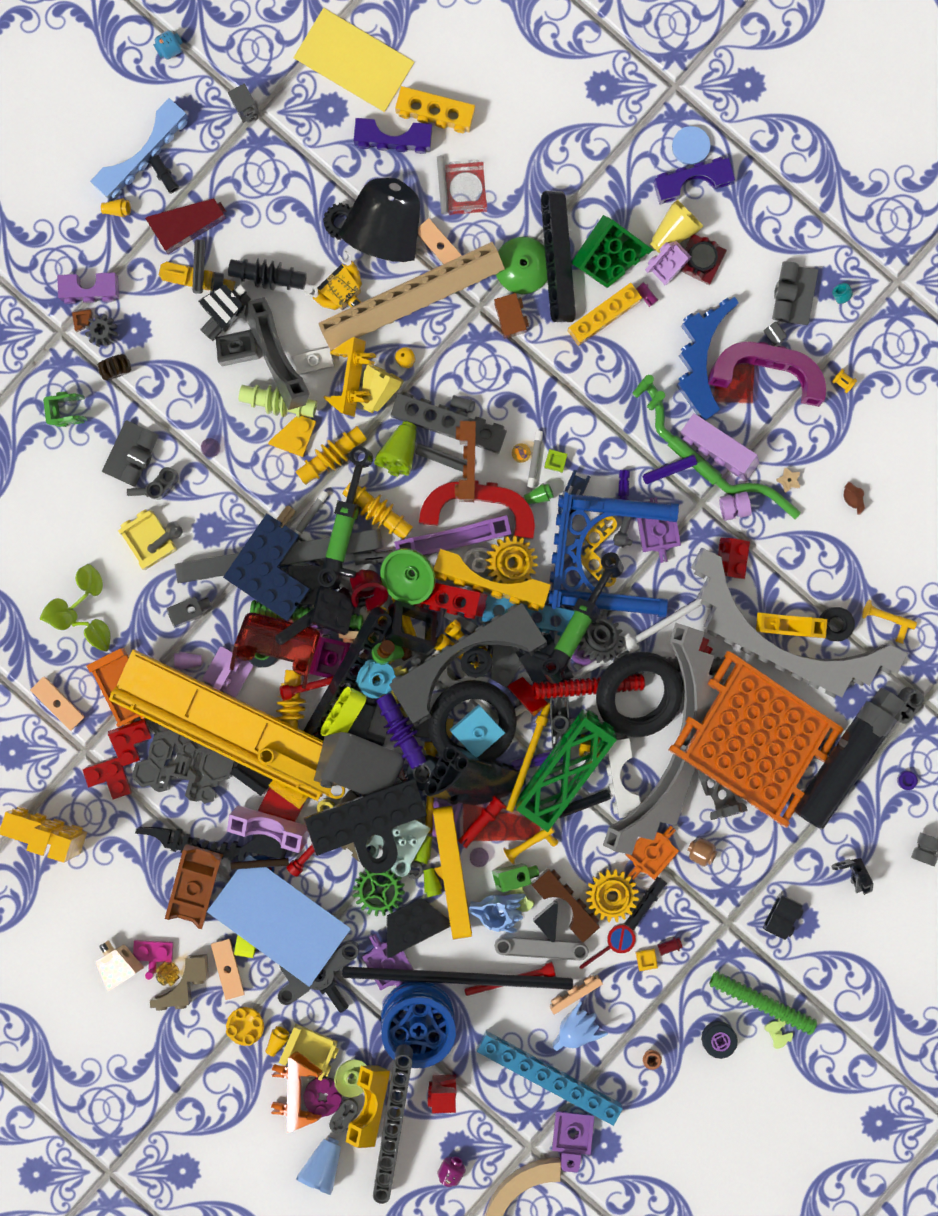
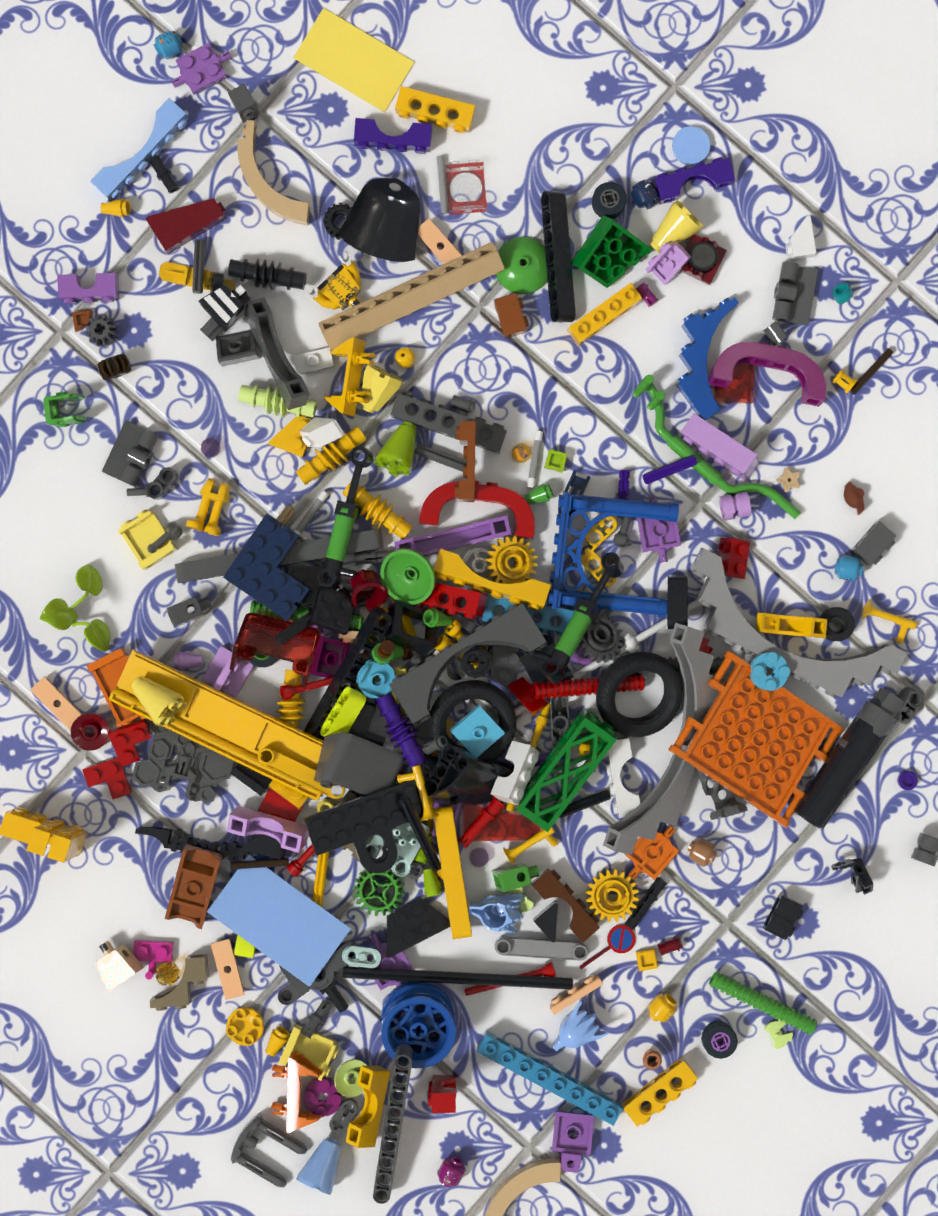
none -> dark red dish [71,713,110,751]
none -> light yellow cone [131,676,187,726]
none -> medium lavender plate [171,42,232,95]
none -> yellow piece [185,478,230,537]
none -> dark grey piece [231,1115,307,1187]
none -> tan arch [237,120,310,226]
none -> white slope [299,417,345,448]
none -> dark grey pin [301,1000,333,1039]
none -> yellow axle [312,852,329,907]
none -> light aqua plate [342,945,381,968]
none -> yellow piece [397,765,439,821]
none -> black axle [400,796,441,872]
none -> dark grey pin [422,735,448,755]
none -> bright green cone [423,608,453,627]
none -> white arch [491,741,540,806]
none -> black wheel [592,182,627,219]
none -> yellow brick [622,1056,698,1127]
none -> dark blue head [631,179,659,210]
none -> yellow head [648,993,677,1022]
none -> black beam [667,576,688,629]
none -> medium azure plate [750,652,790,691]
none -> white slope [786,215,816,261]
none -> dark azure head [835,555,864,581]
none -> dark brown bar [850,348,893,395]
none -> dark grey brick [851,521,896,566]

